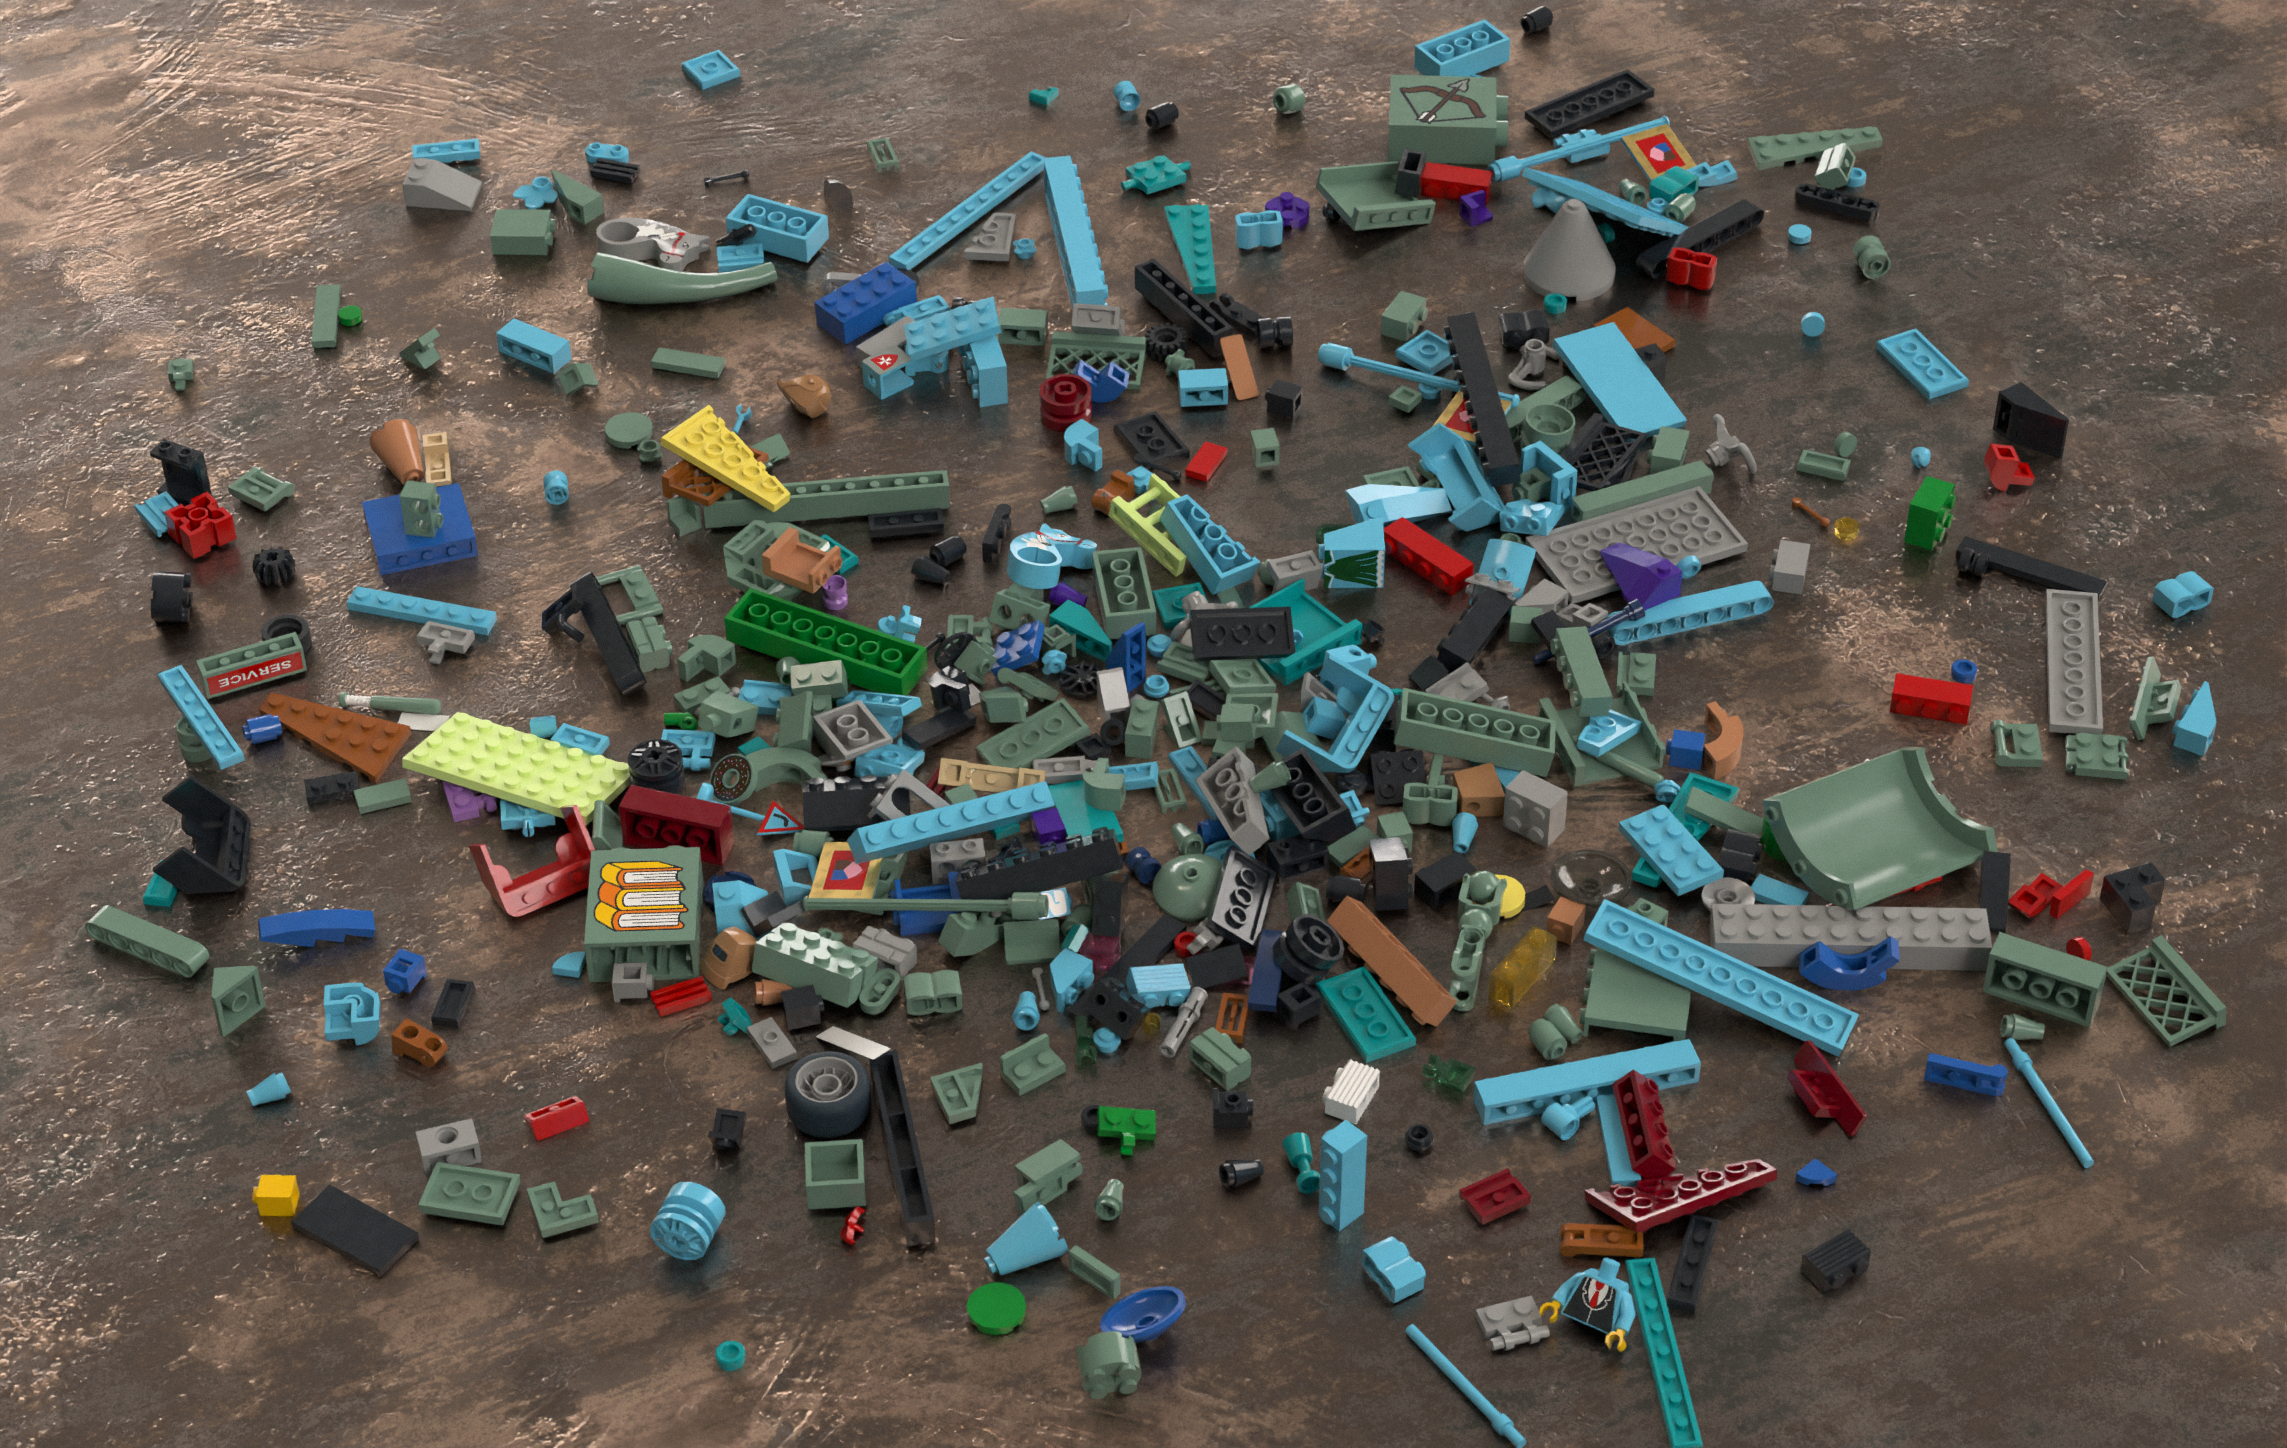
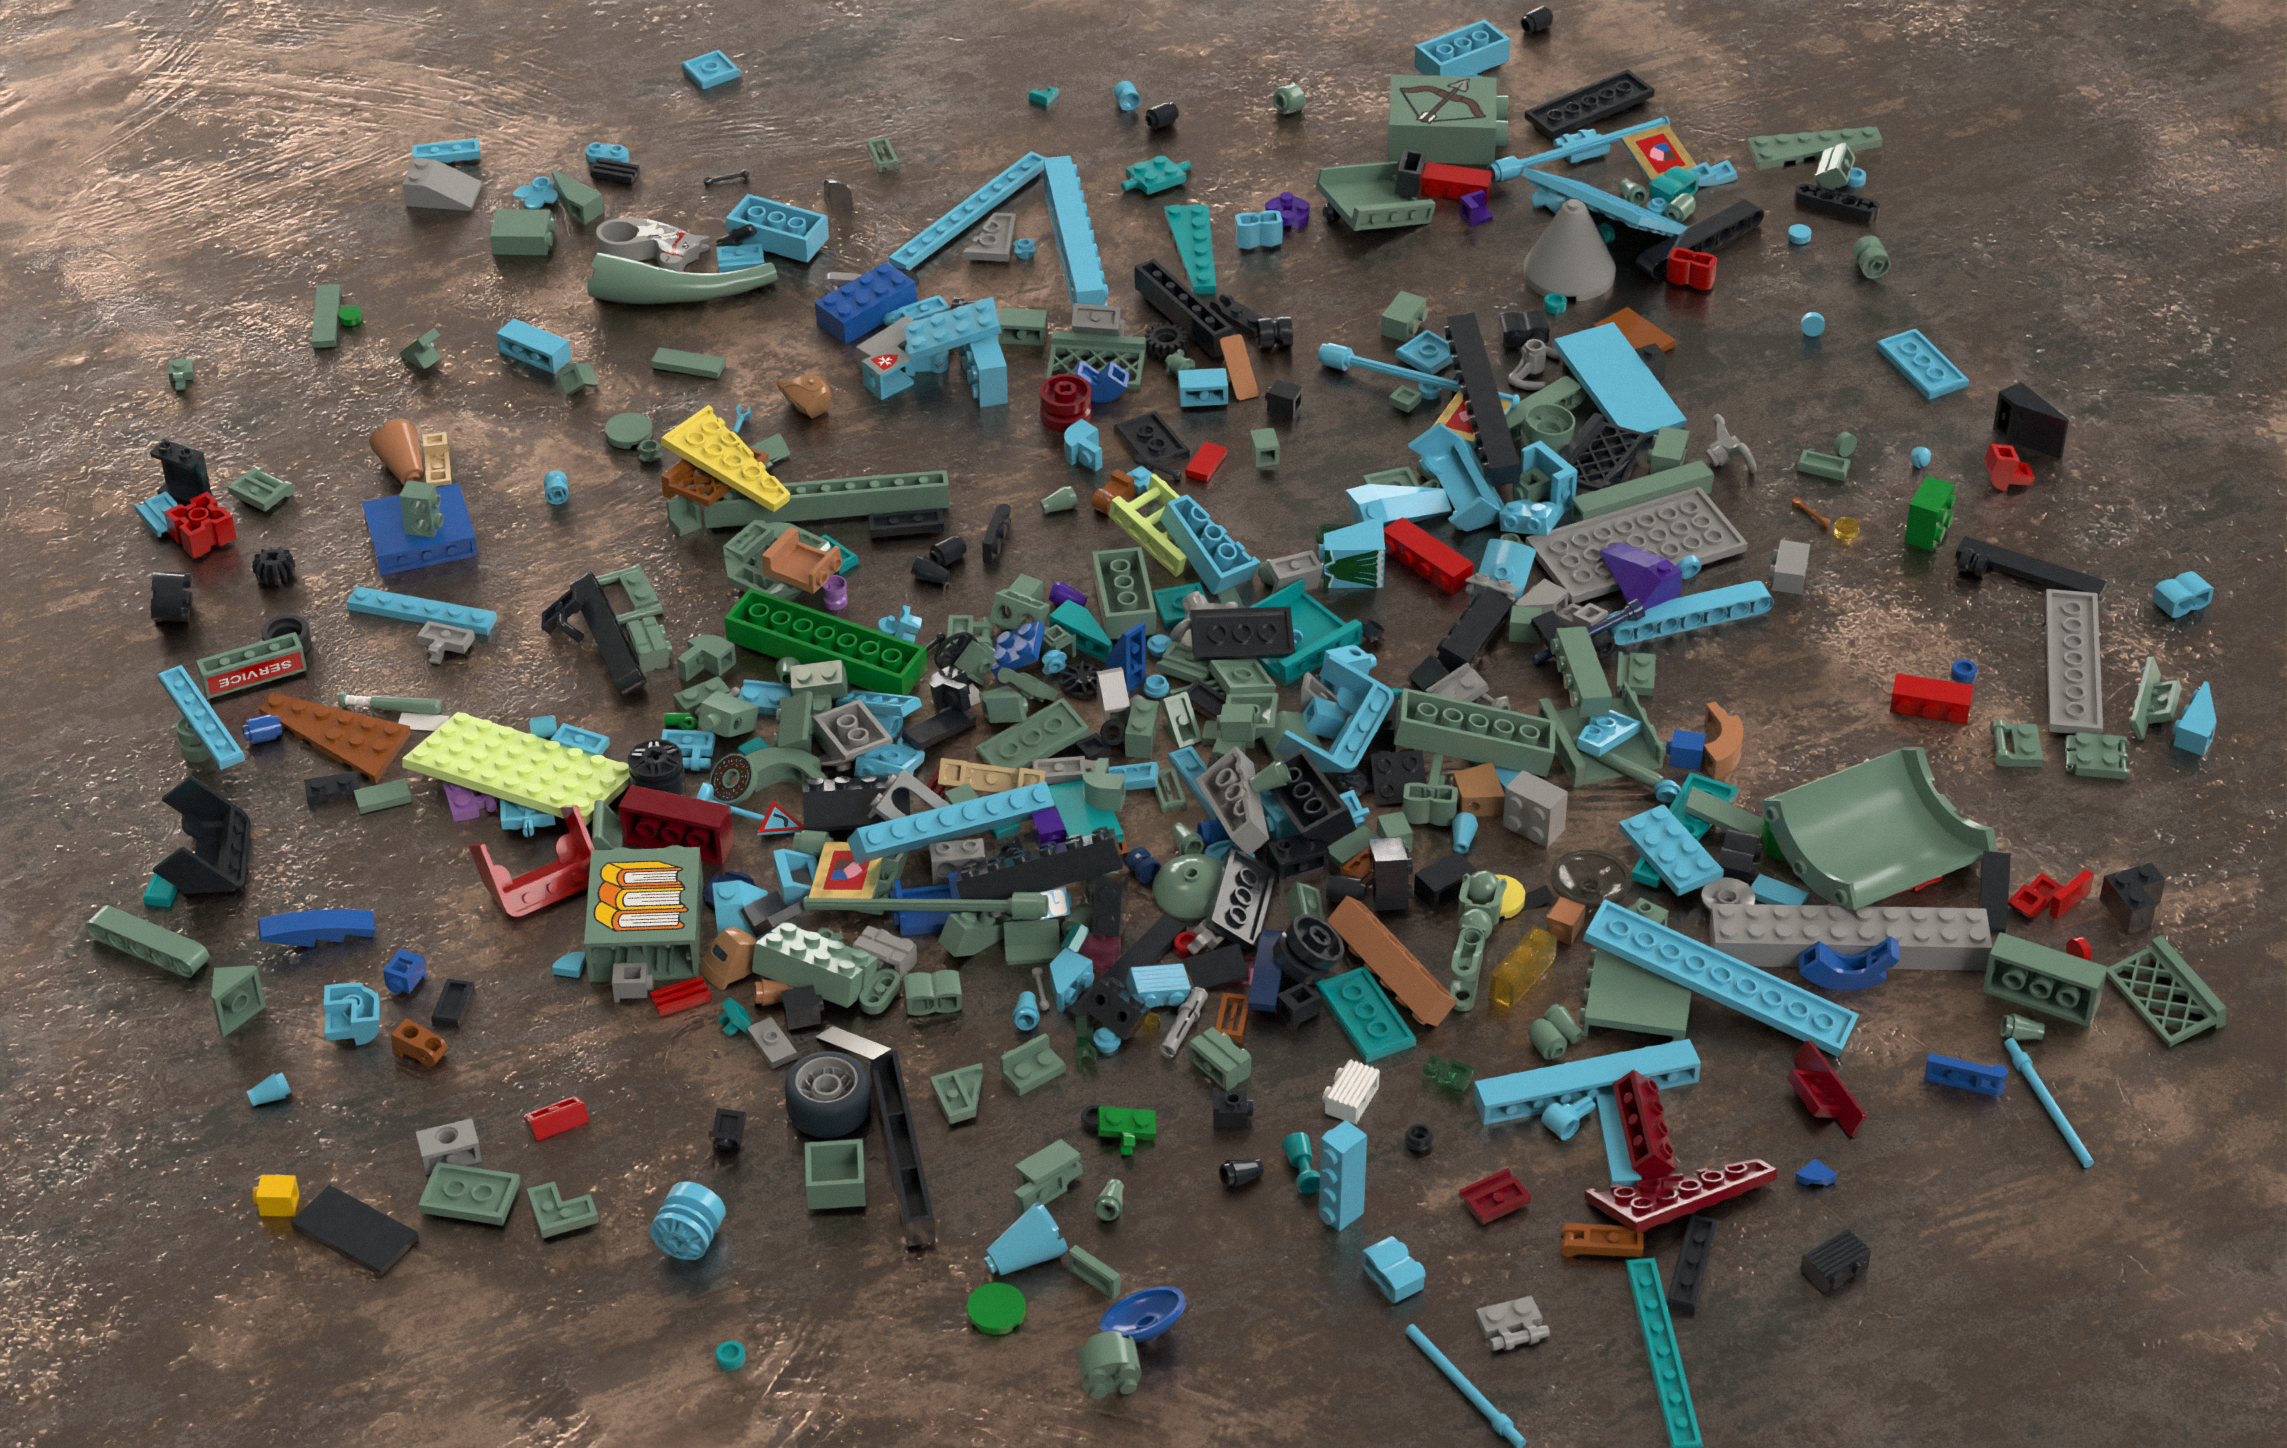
red piece [840,1206,866,1245] -> none
medium azure animal [1007,524,1097,589] -> none
torso [1540,1258,1636,1352] -> none

